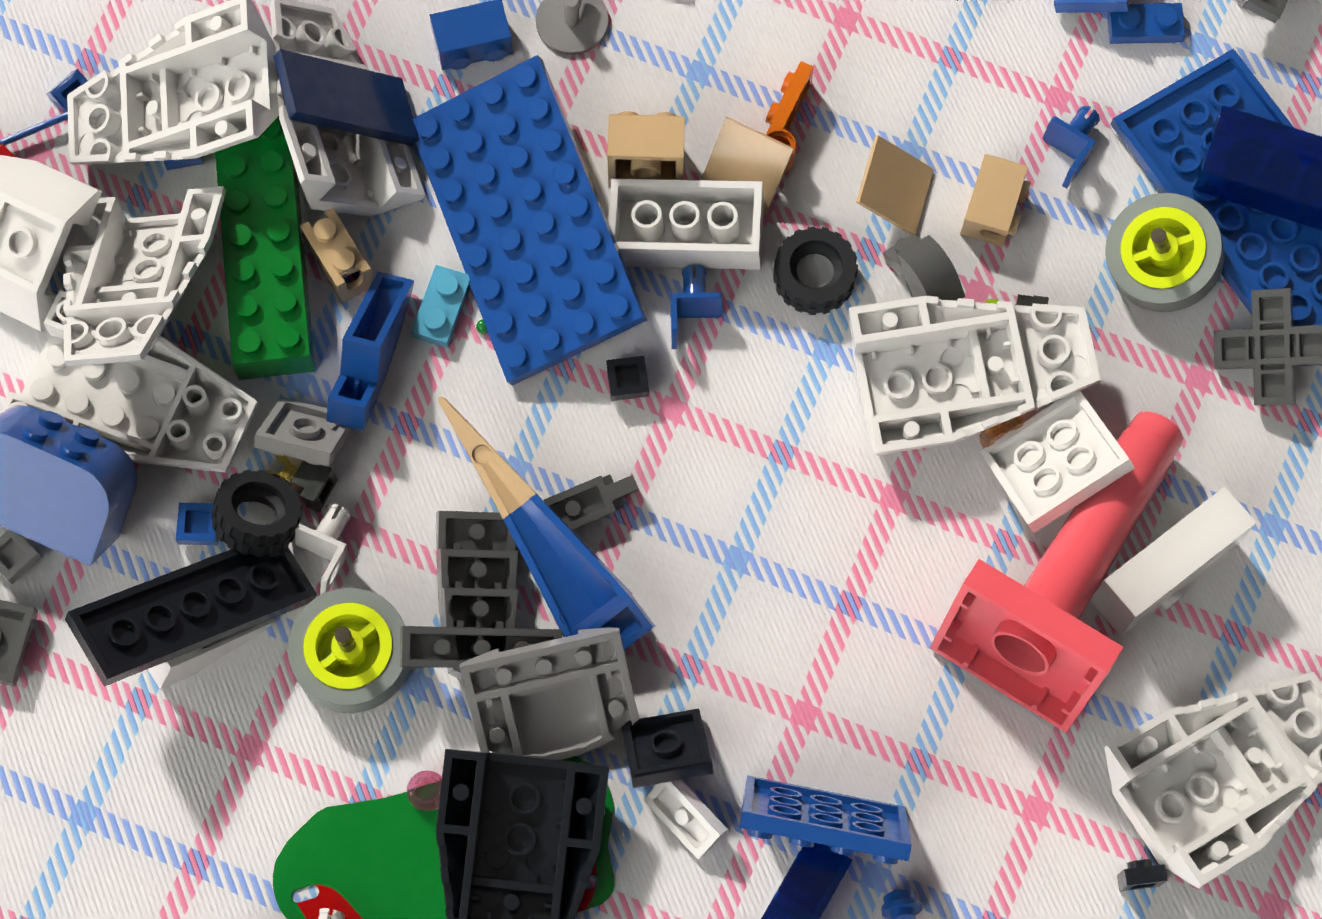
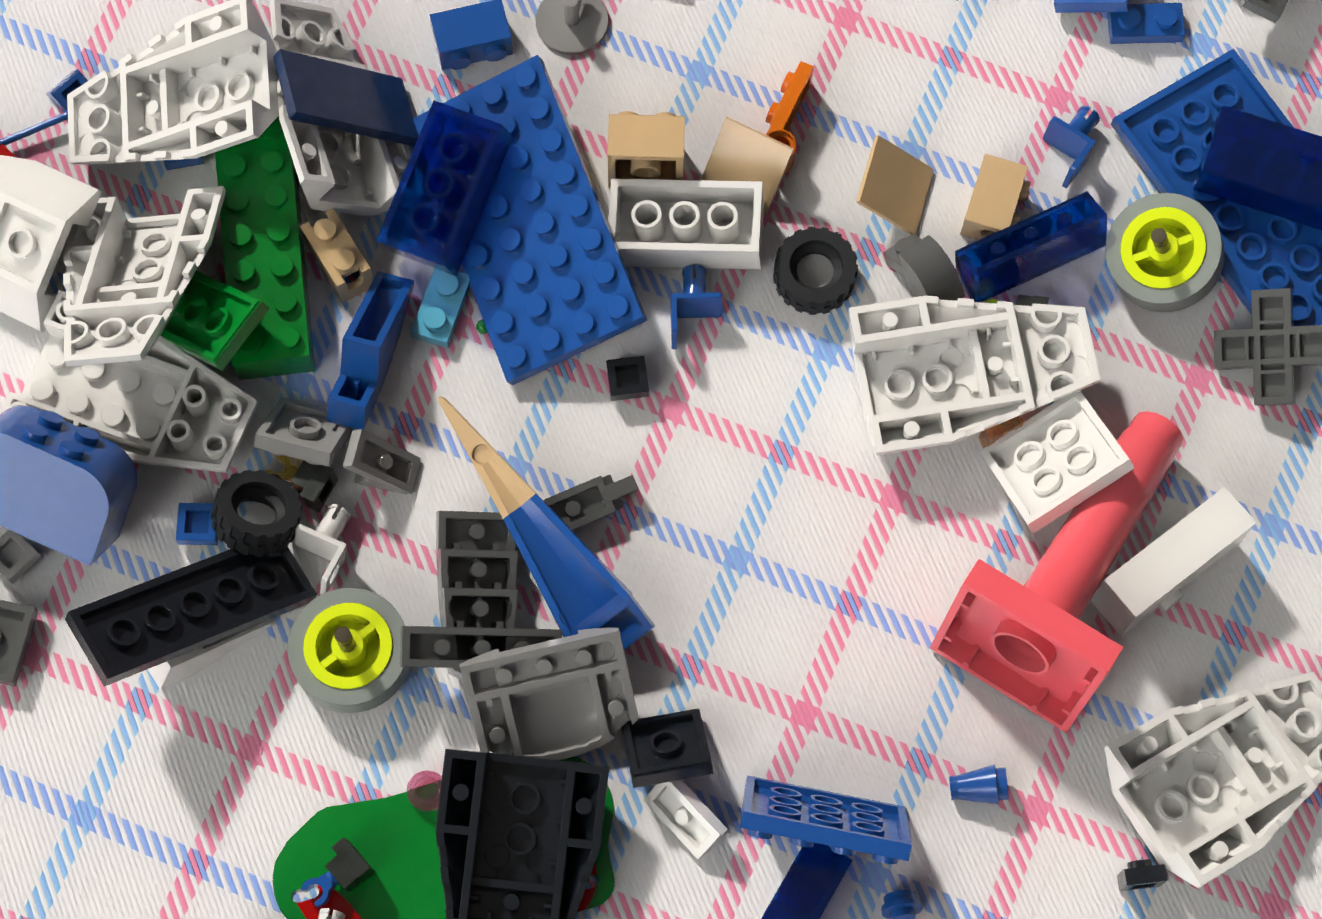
none -> green tile [160,270,270,371]
none -> pearl dark grey piece [301,837,376,908]
none -> light grey slope [343,429,421,494]
none -> clear blue brick [376,100,513,276]
none -> blue cone [949,764,1009,805]
none -> clear blue brick [955,191,1107,302]

